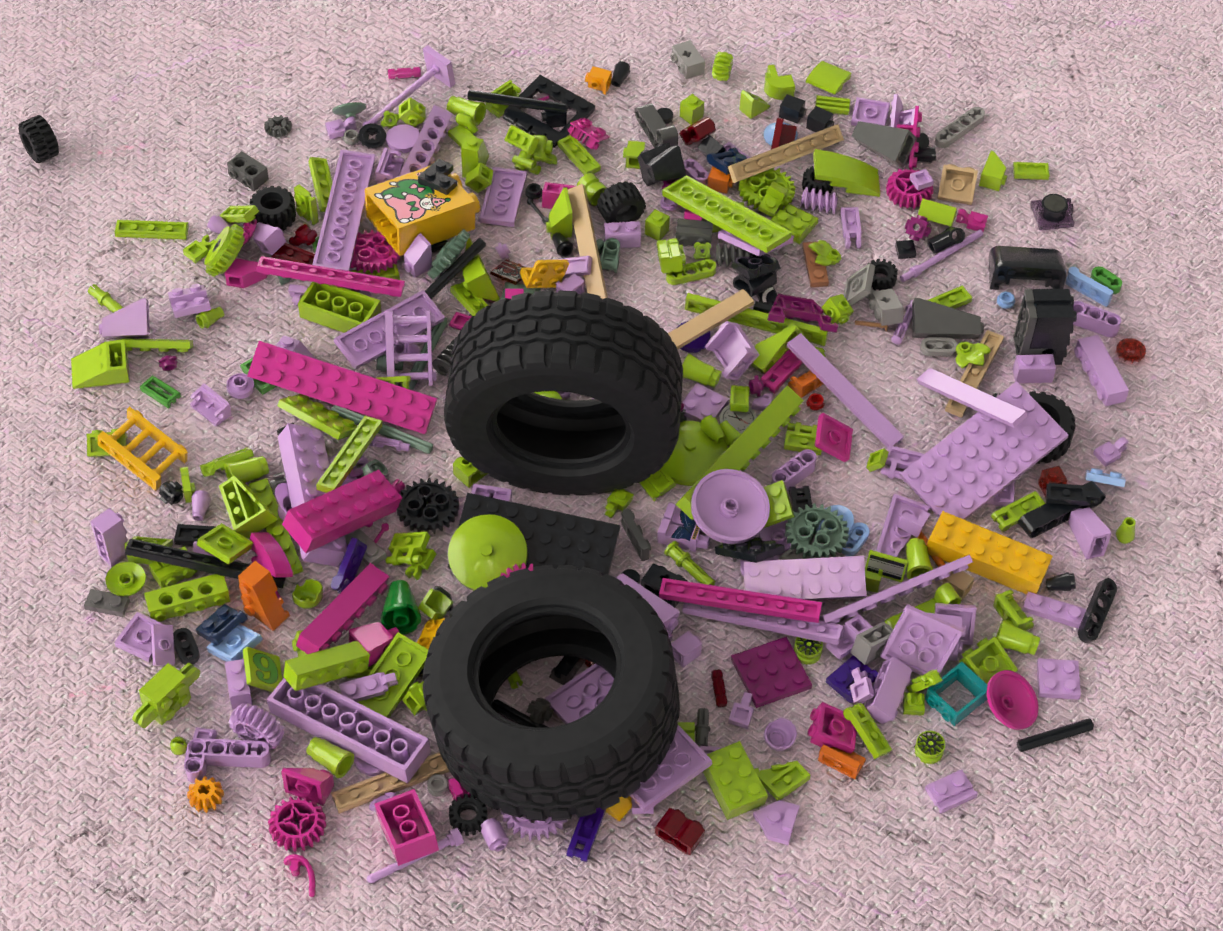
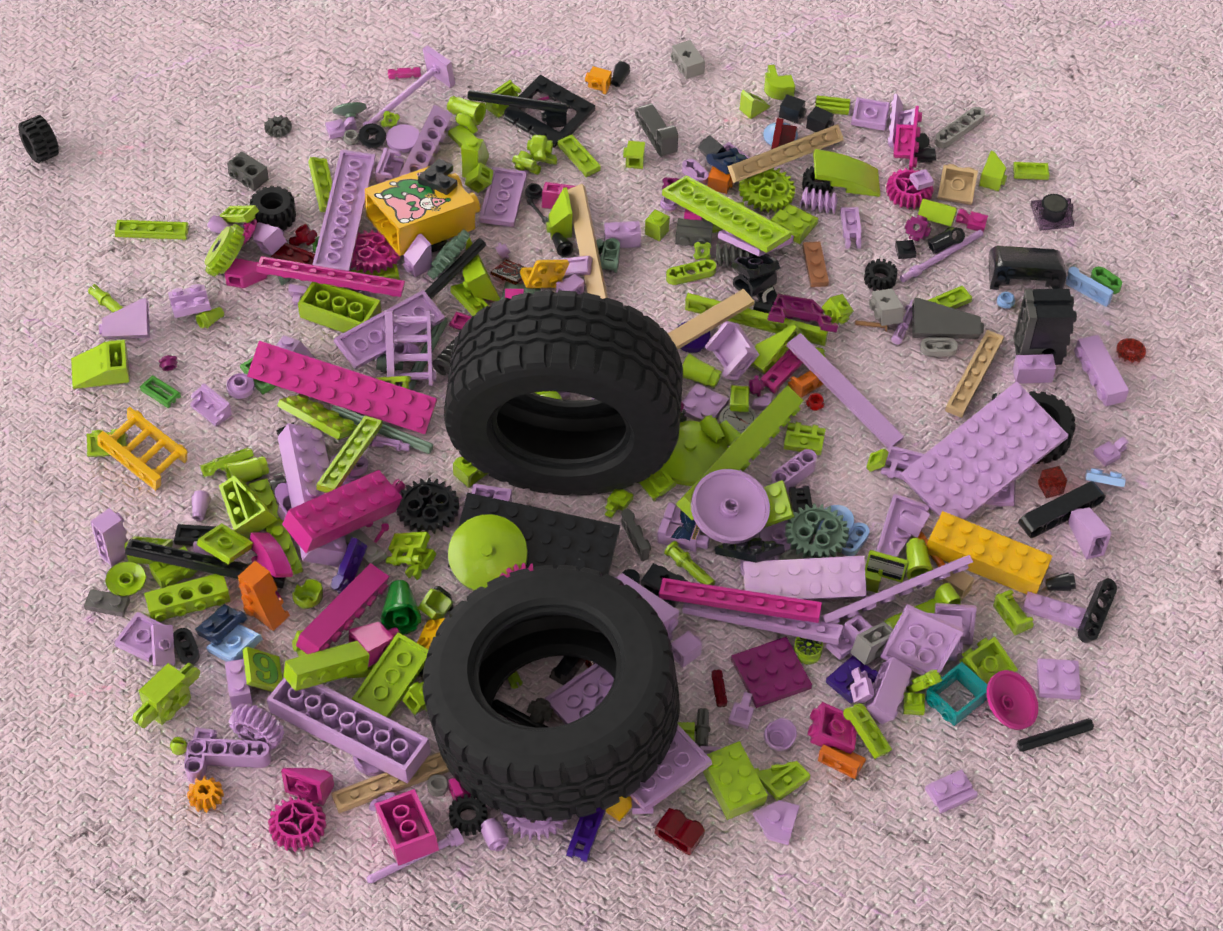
lime plate [117,338,193,352] -> none
black gear [159,480,184,505] -> none
lime plate [180,467,196,503] -> none
lime plate [183,235,215,264] -> none
dark pink piece [283,854,316,897] -> none
lime plate [294,184,319,226] -> none
lime plant [306,737,354,778] -> none
lavender hinge [339,672,398,702] -> none
sand green plate [362,459,388,476] -> none
lime brick [399,97,426,127] -> none
lime tile [504,125,540,155] -> none
dark pink hinge [568,118,610,150] -> none
lime wheel [577,173,607,206] -> none
black tyre [597,181,646,223] -> none
black piece [637,142,686,186] -> none
black tile [657,108,673,124] -> none
lime brick [657,238,686,273] -> none
lime brick [679,94,704,125] -> none
dark red brick [679,117,716,145] -> none
lime gear [712,52,733,81] -> none
lime slope [757,182,788,218] -> none
lime slope [806,61,852,94] -> none
lime plate [808,239,841,266] -> none
dark pink plate [815,413,853,462] -> none
light grey tile [844,263,875,306] -> none
dark grey slope [852,121,916,169] -> none
lime wheel [914,731,945,764] -> none
tile [917,368,1028,428] -> none
lime plate [956,342,991,369] -> none
lime plate [991,491,1046,532] -> none
lime plant [996,620,1040,655] -> none
black hinge [1046,483,1101,506] -> none
lavender beam [1073,301,1121,338] -> none
lime cone [1116,517,1136,544] -> none

